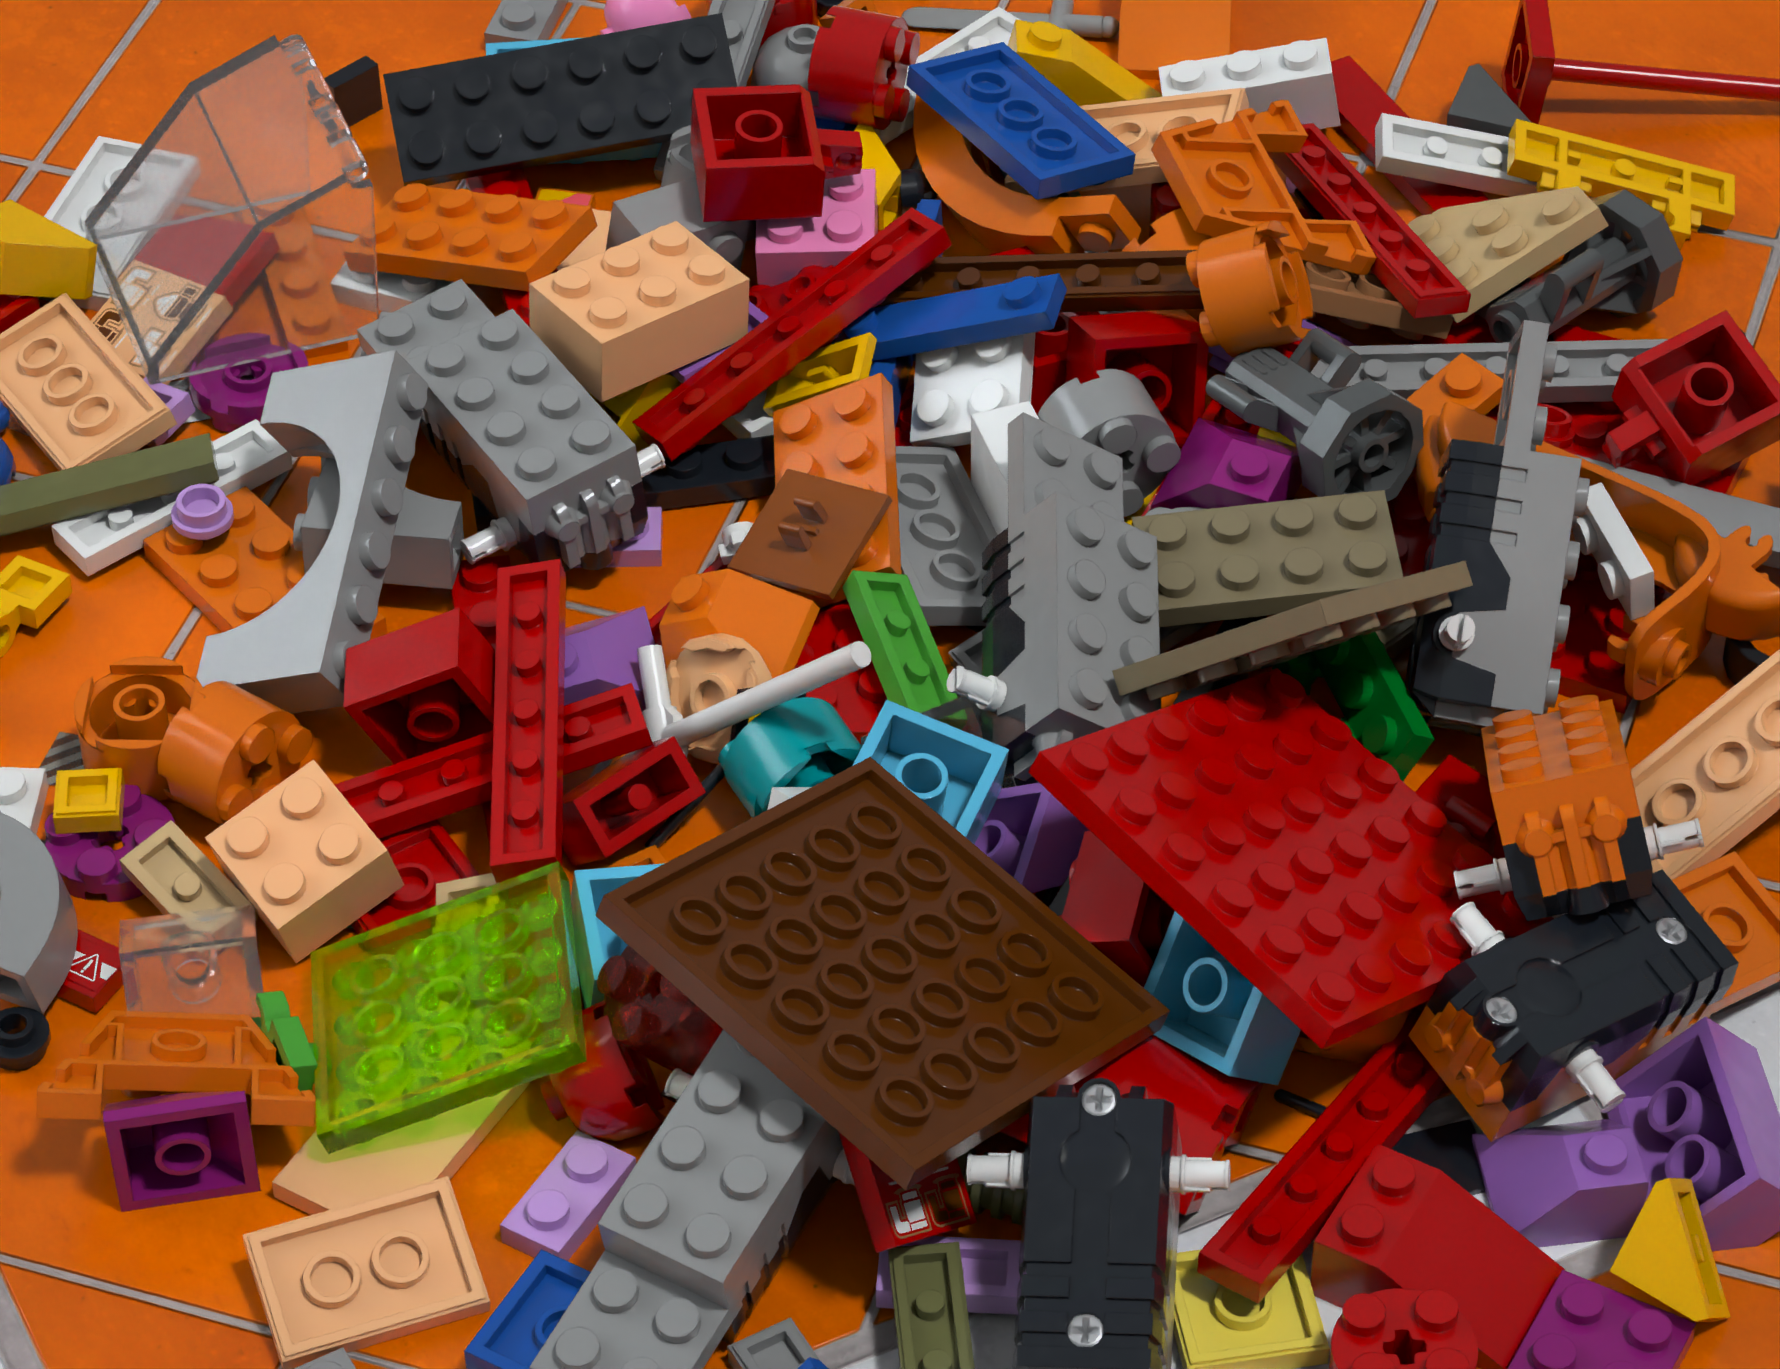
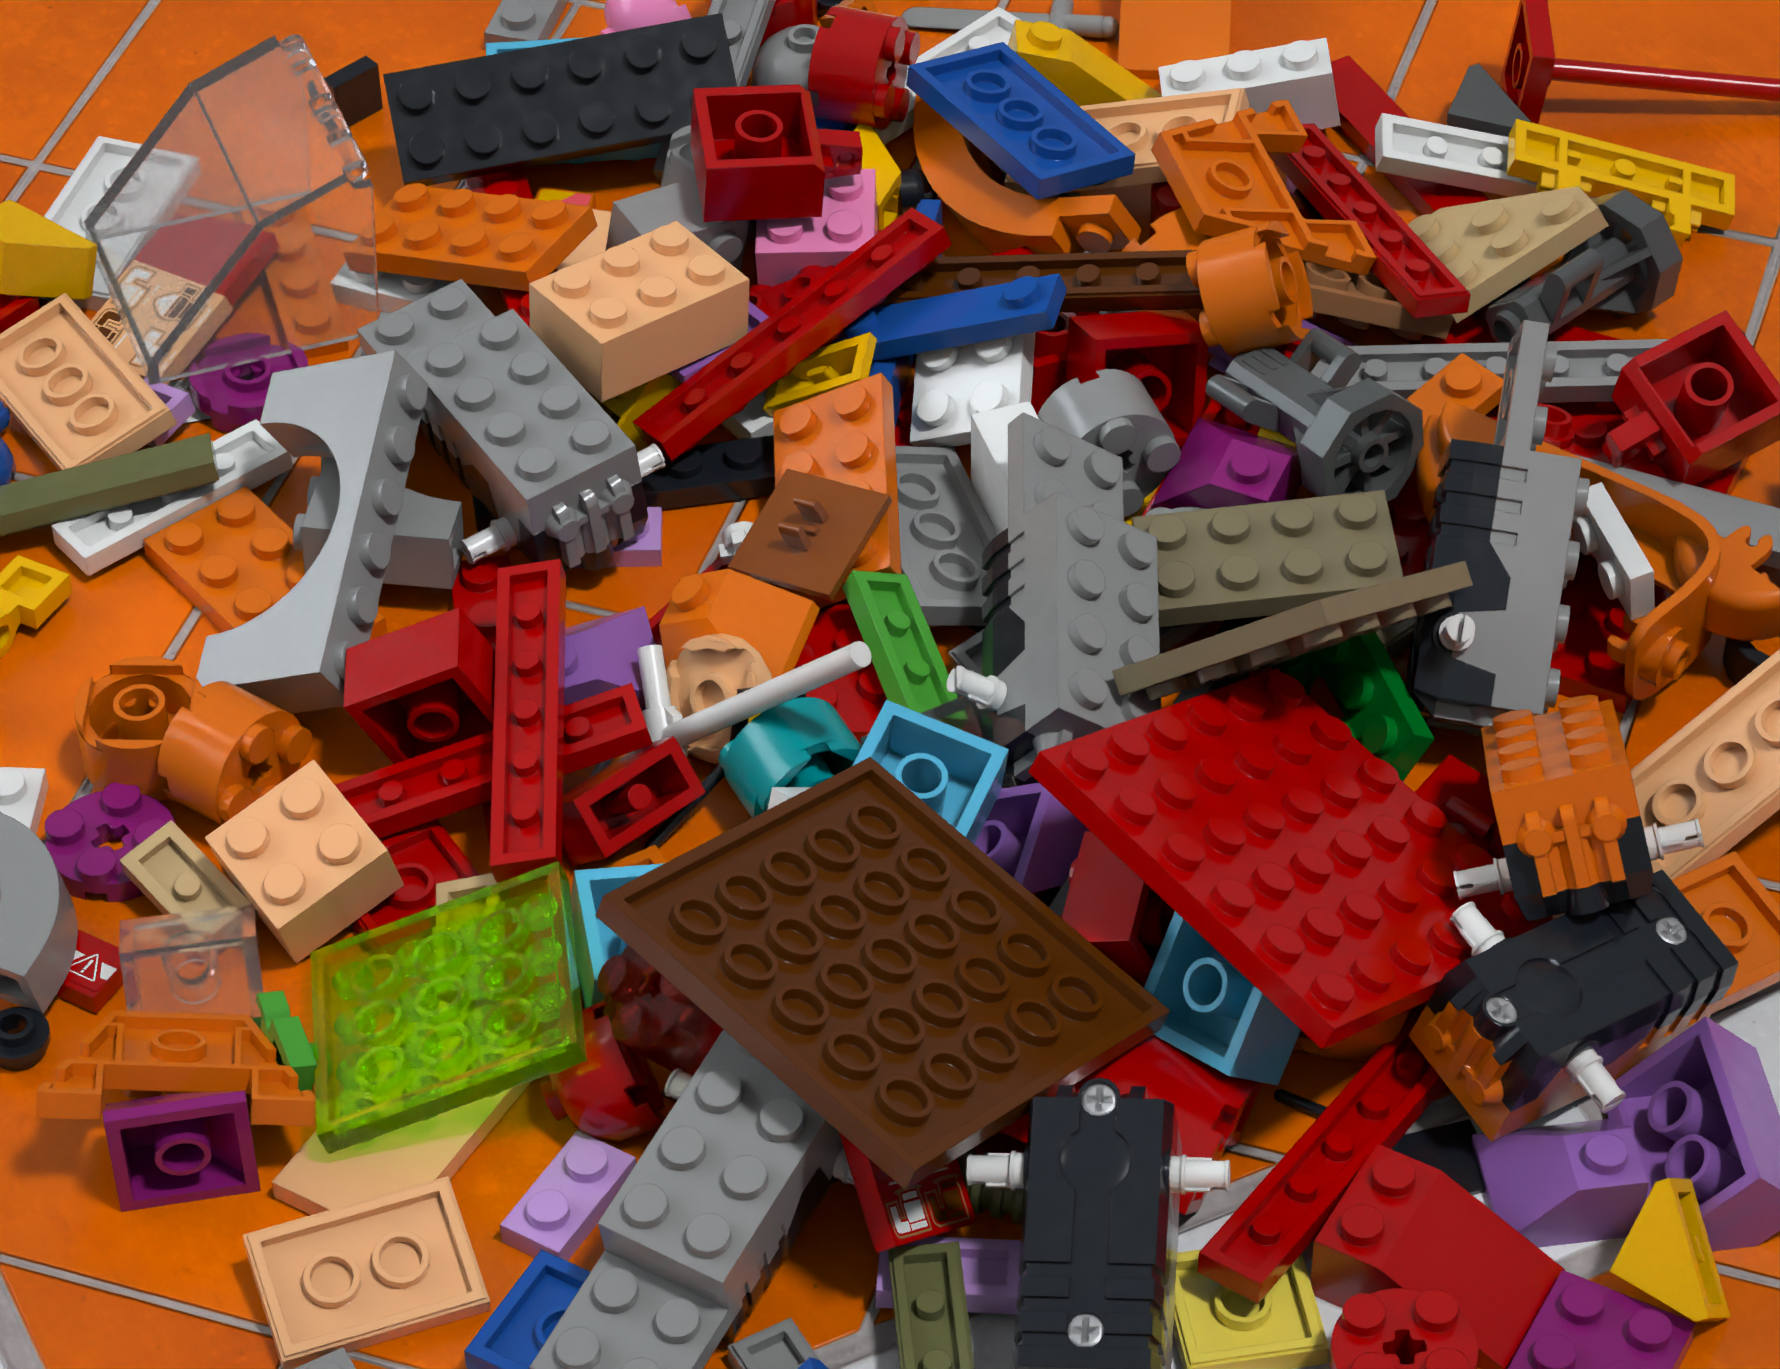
clear smoke sticker [39,732,84,786] -> none
yellow tile [53,768,125,834] -> none
lavender plate [171,484,234,540] -> none

